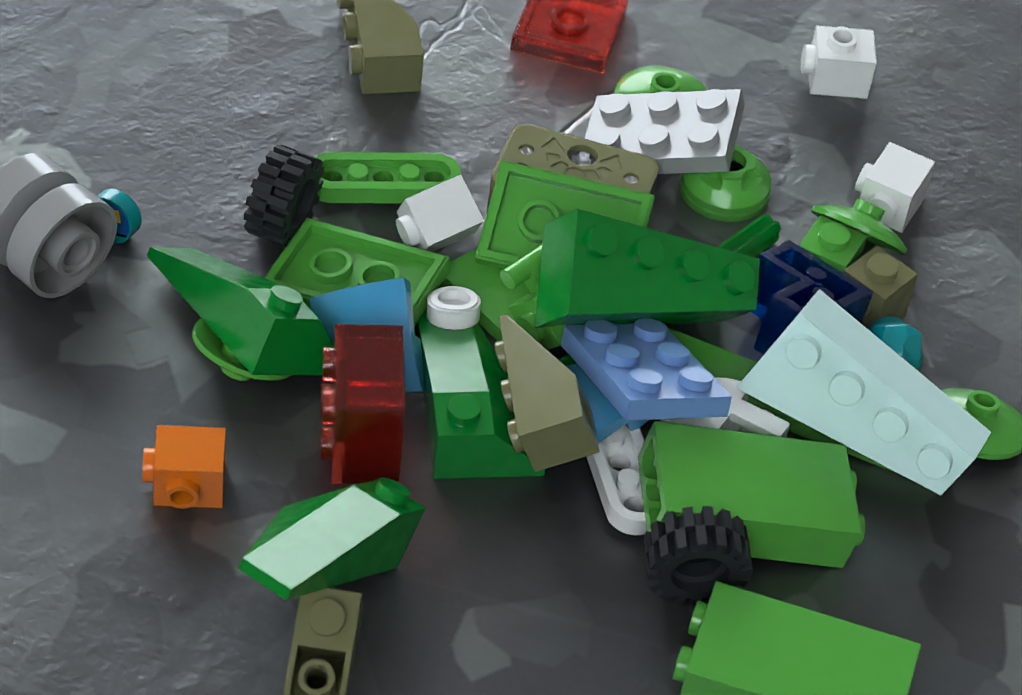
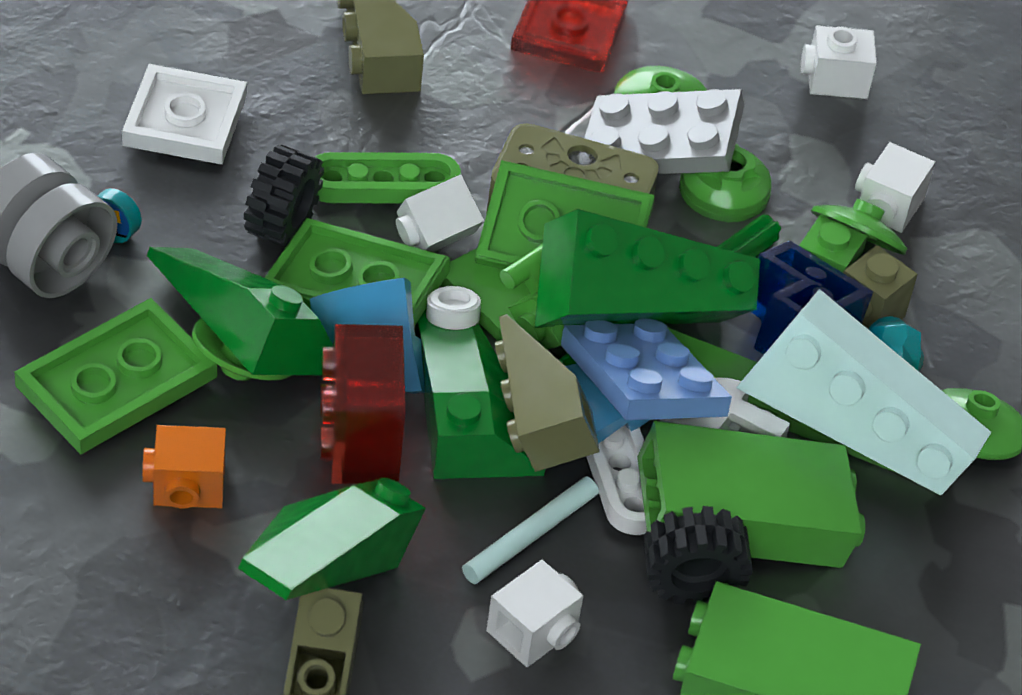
none -> bright green plate [14,298,217,455]
none -> white plate [122,64,247,164]
none -> light aqua bar [462,476,599,584]
none -> white brick [486,559,584,667]

